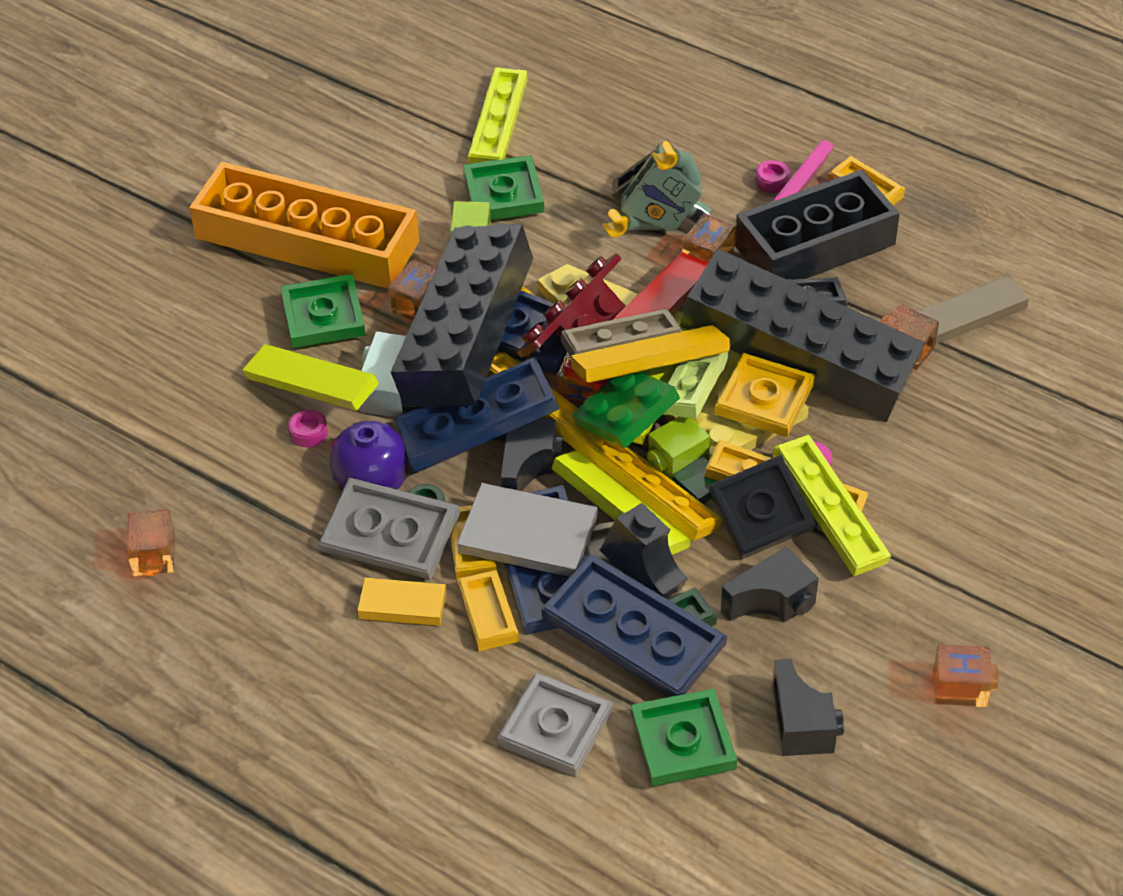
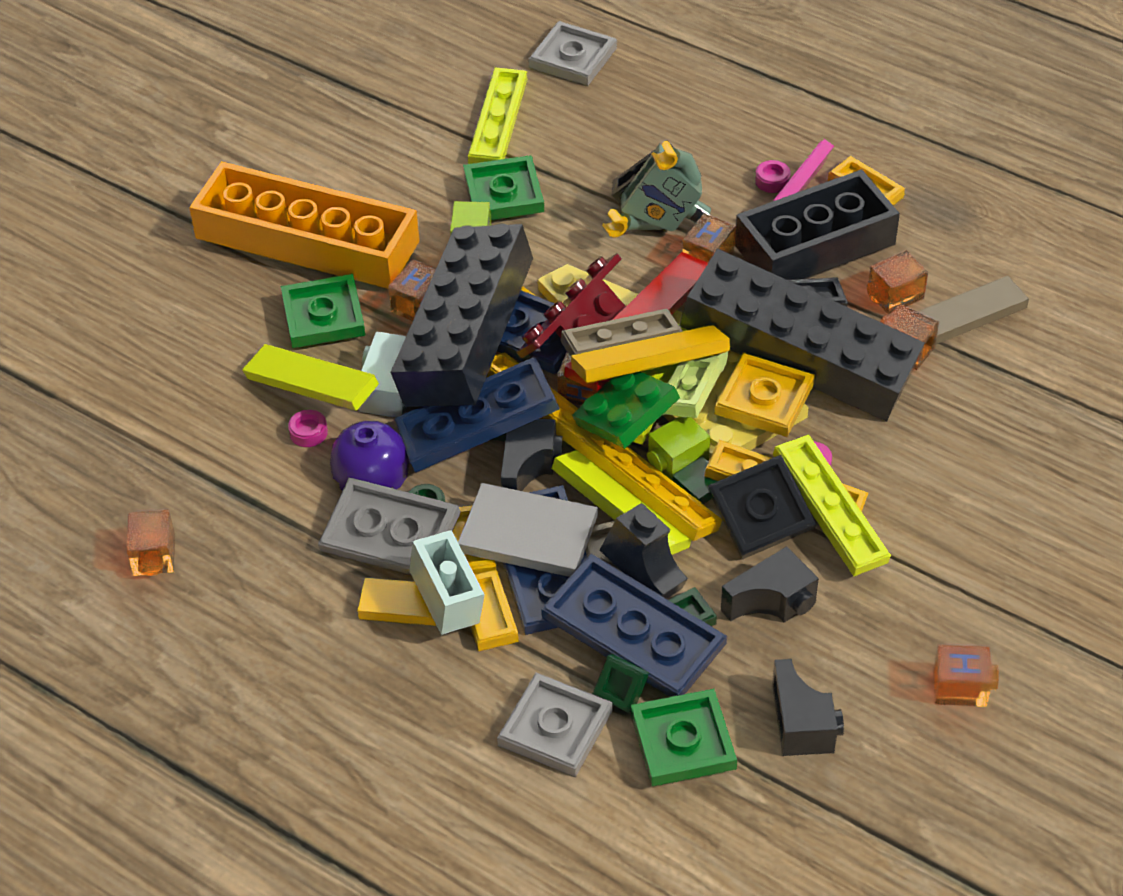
none -> light aqua brick [409,530,484,635]
none -> light grey tile [529,21,617,86]
none -> dark green tile [592,654,649,713]
none -> clear orange brick [867,250,928,315]

